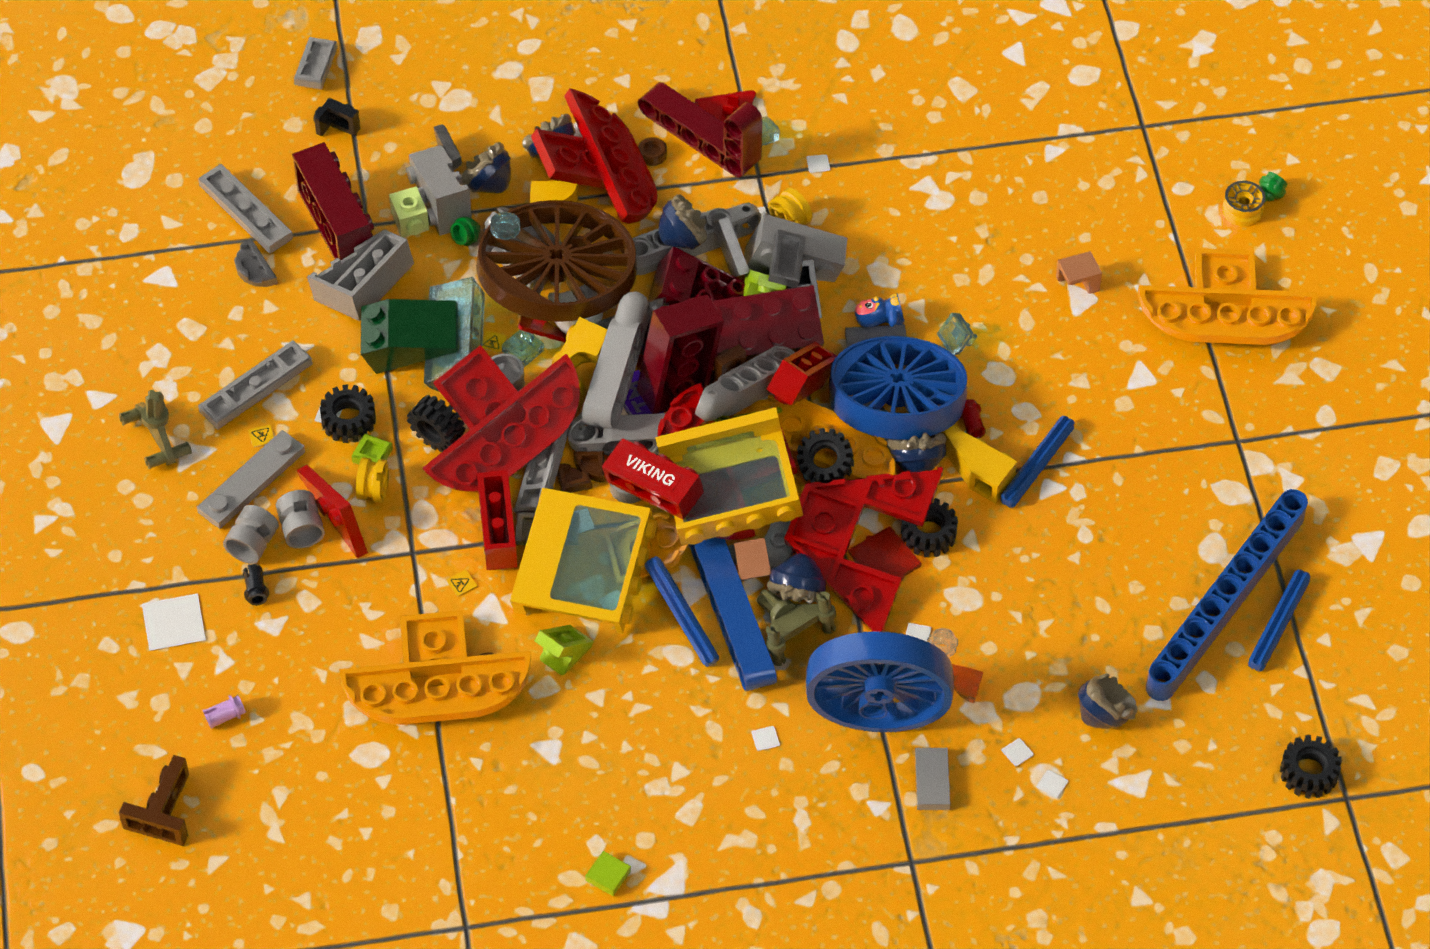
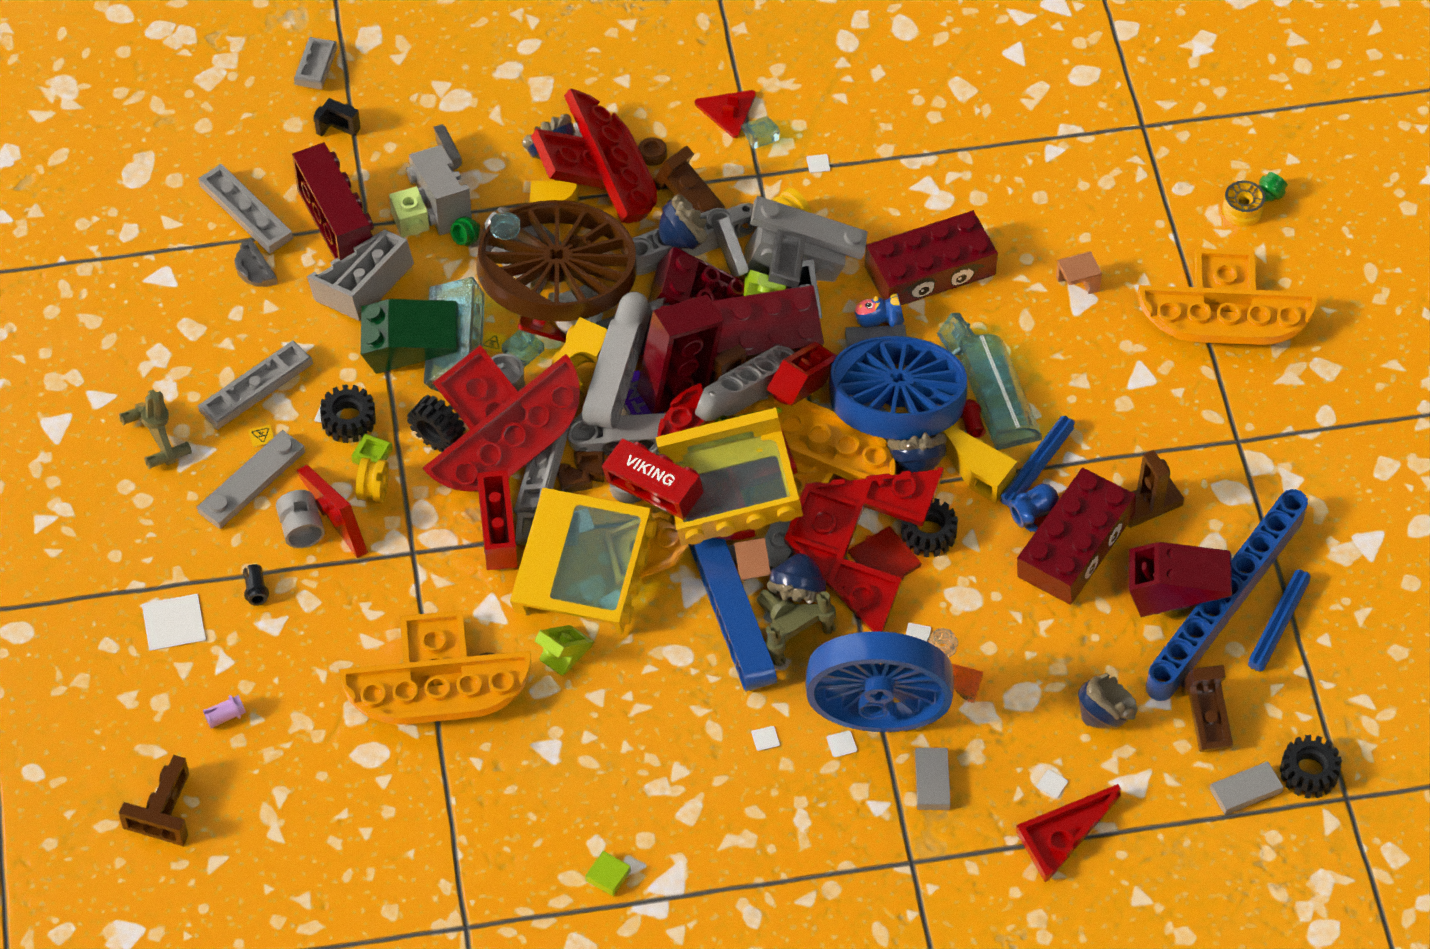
light grey wheel [223,505,279,564] -> none
yellow sticker [446,570,477,596] -> none
dark blue hair [462,142,511,194] -> none
dark red beam [637,82,762,178] -> none
blue axle [645,556,719,667] -> none
black tyre [797,428,854,483] -> none
white sticker [1001,738,1034,766] -> none
none -> reddish brown bracket [654,145,725,213]
none -> light grey plate [750,196,868,260]
none -> white sticker [826,731,857,757]
none -> dark red brick [865,210,998,305]
none -> clear light blue brick [959,334,1042,450]
none -> blue animal [1008,483,1059,532]
none -> red wing [1016,784,1121,882]
none -> dark red brick [1017,467,1136,605]
none -> reddish brown bracket [1128,450,1184,528]
none -> dark red slope [1129,542,1232,617]
none -> reddish brown bracket [1181,665,1233,752]
none -> light grey tile [1209,761,1283,815]

